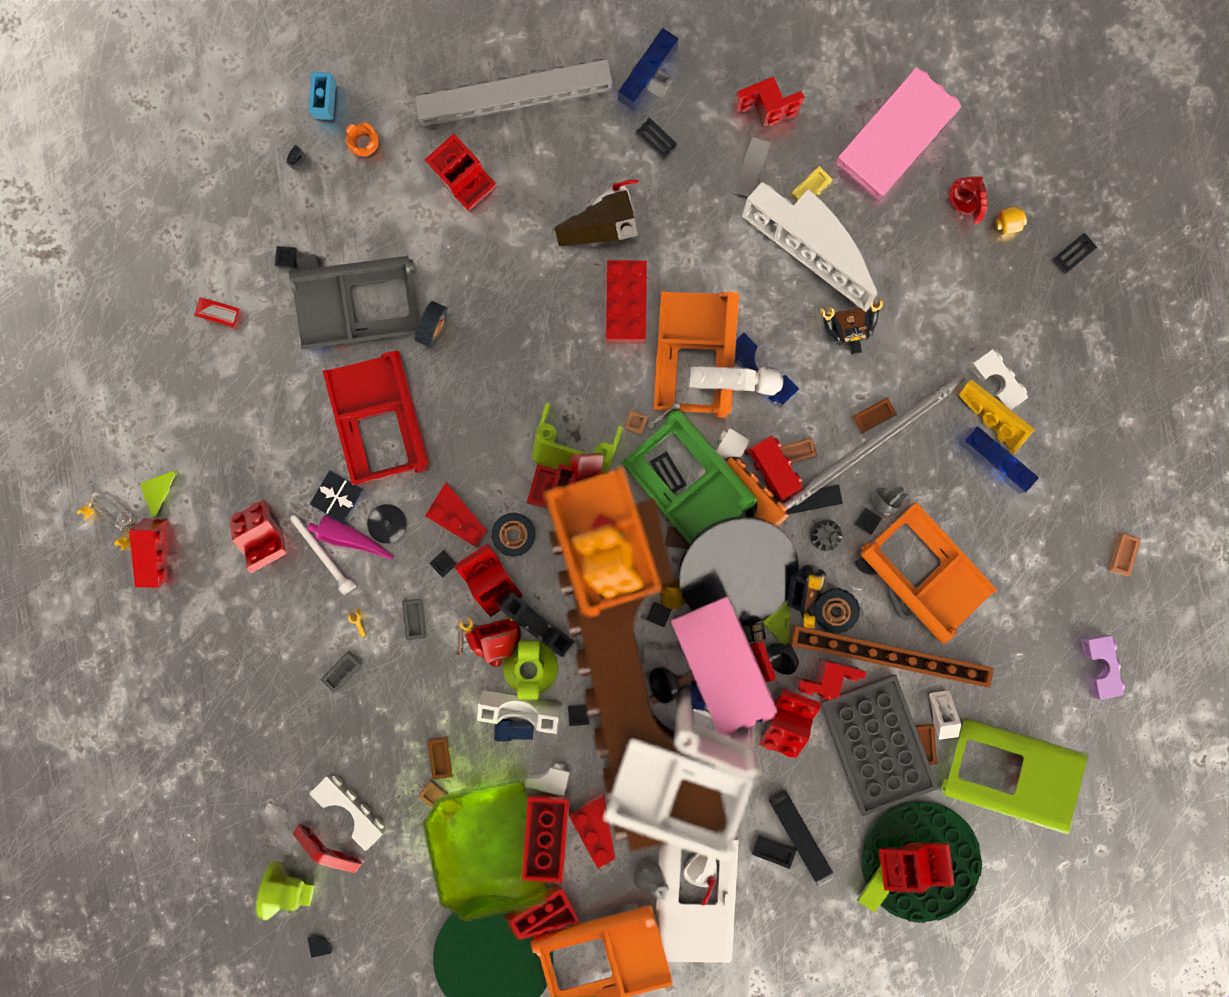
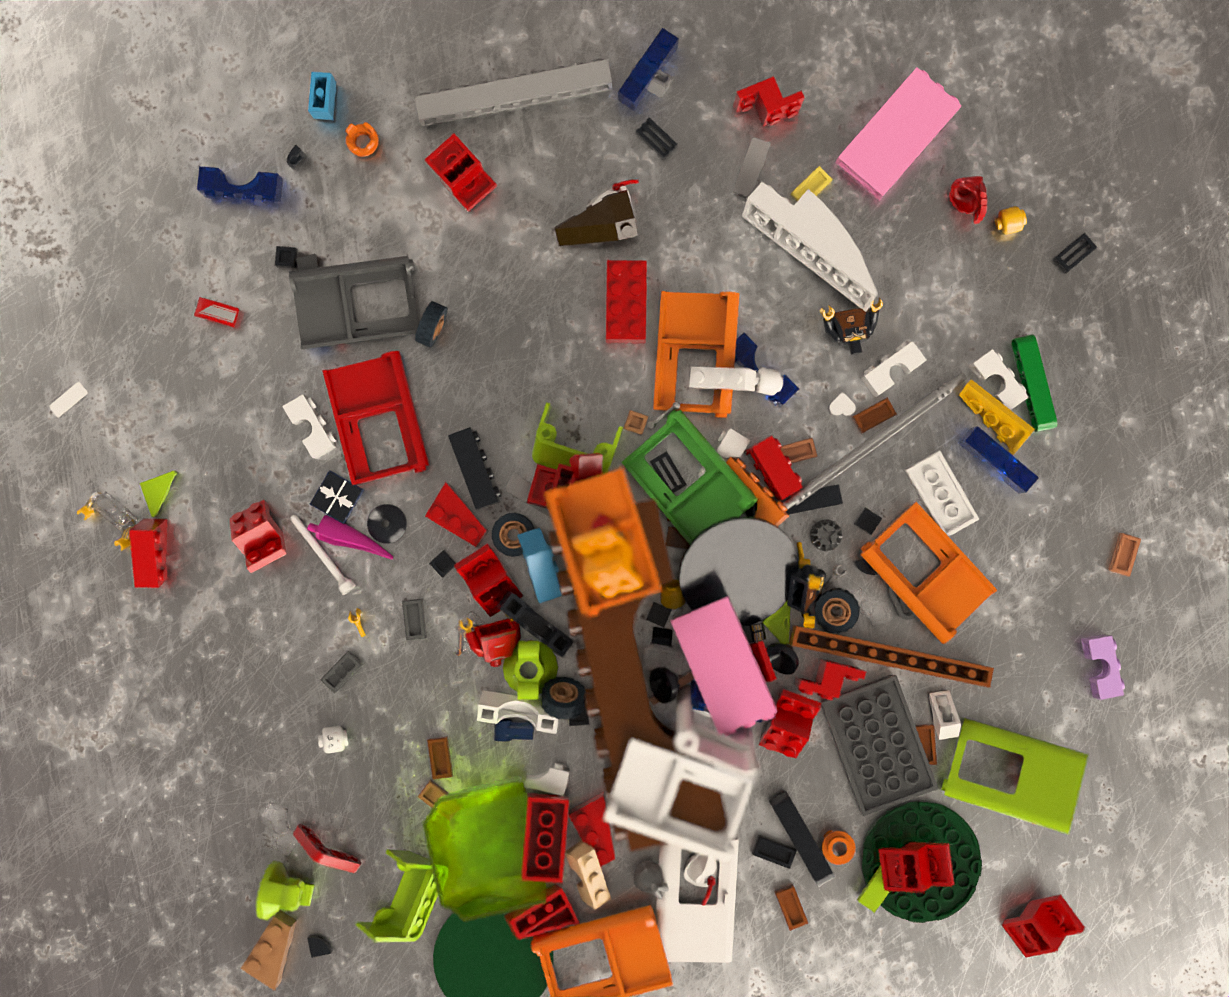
white arch [309,773,386,851] -> none
dark grey piece [872,487,911,516] -> none
none -> white sticker [49,381,88,418]
none -> clear blue arch [197,166,283,204]
none -> medium nougat wedge [241,910,297,991]
none -> white arch [282,394,337,459]
none -> white head [318,726,348,753]
none -> lime windscreen [355,849,447,942]
none -> black brick [448,427,502,510]
none -> dark azure wedge [517,528,562,603]
none -> black wheel [541,677,586,720]
none -> tan arch [565,841,611,910]
none -> black tile [651,627,673,646]
none -> dark orange tile [774,884,809,931]
none -> yellow hand [797,542,811,569]
none -> orange piece [822,830,855,865]
none -> light grey hand [823,565,847,590]
none -> white tile [829,392,856,416]
none -> white arch [861,341,926,397]
none -> white tile [904,450,979,537]
none -> red bracket [1002,894,1085,958]
none -> green beam [1011,334,1057,432]

